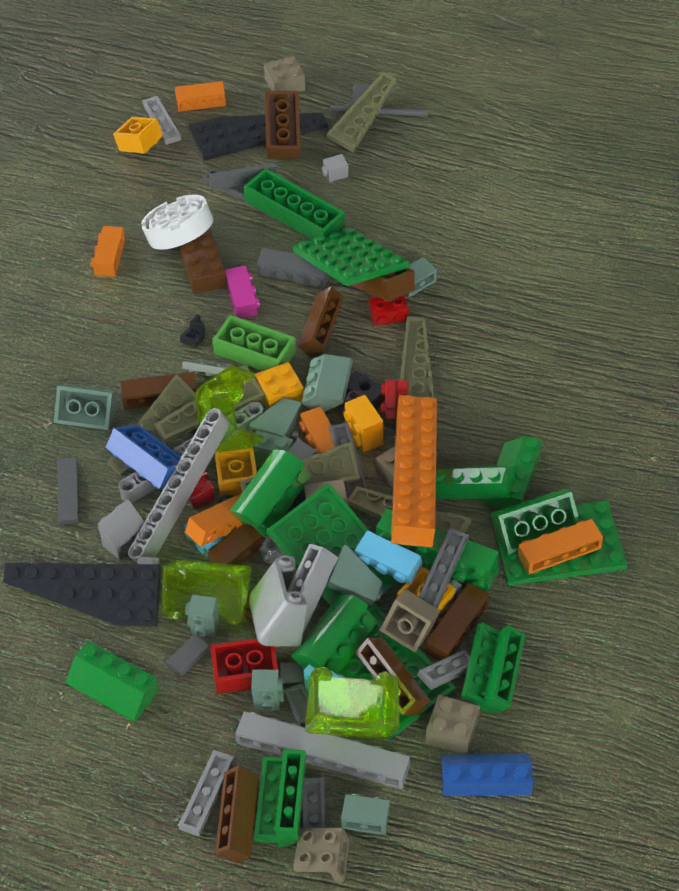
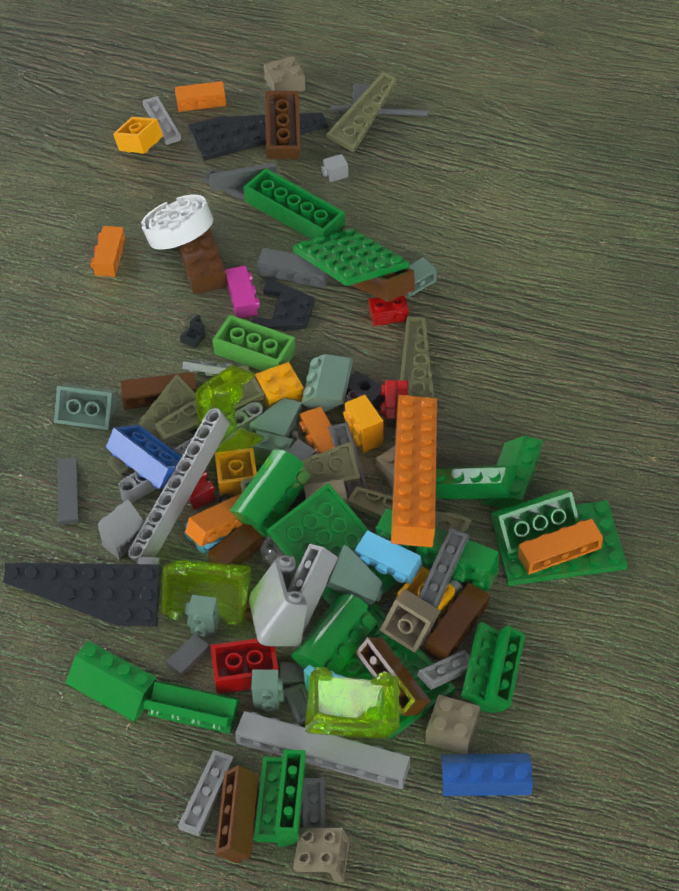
reddish brown brick [297,286,344,357] -> none
sand green brick [341,794,390,835] -> none
none -> green brick [144,681,241,734]
none -> black wing [252,278,315,331]

